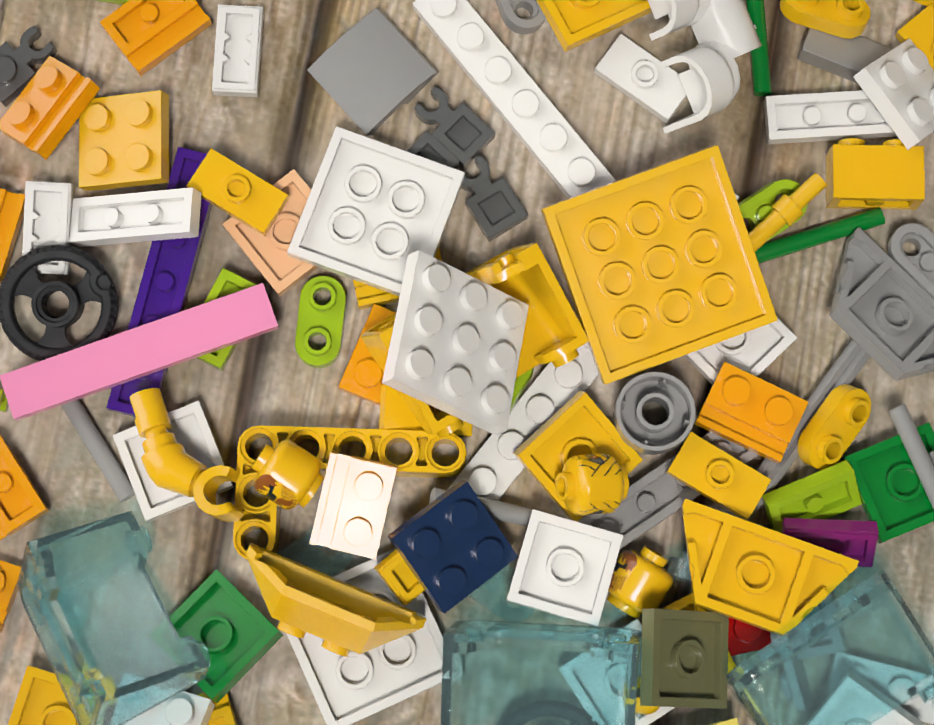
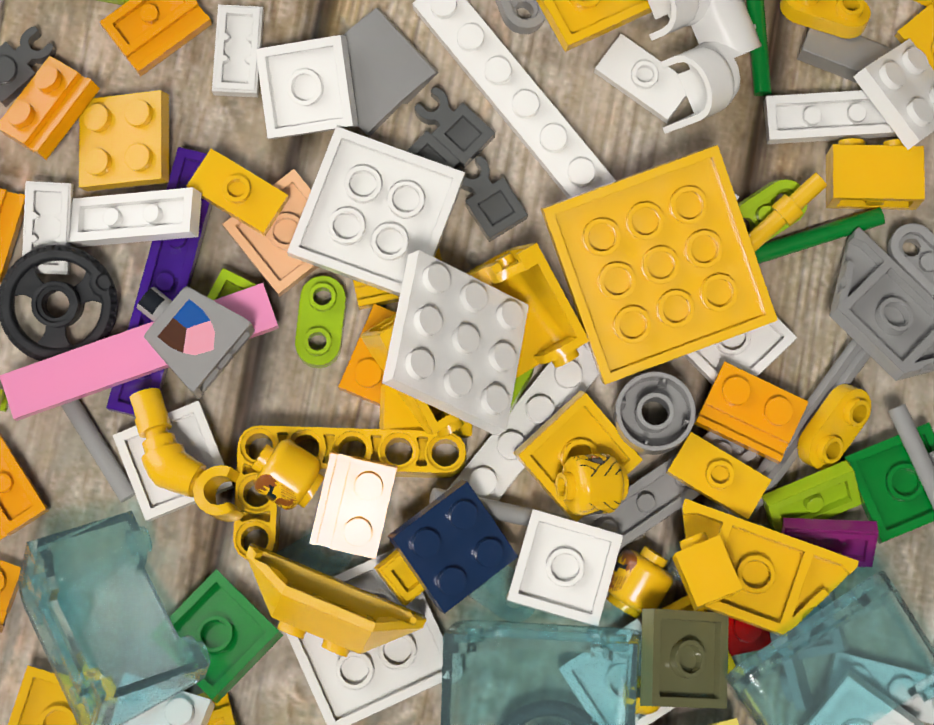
none -> light grey torso [137,286,255,399]
none -> white plate [255,35,358,139]
none -> yellow brick [672,532,743,611]

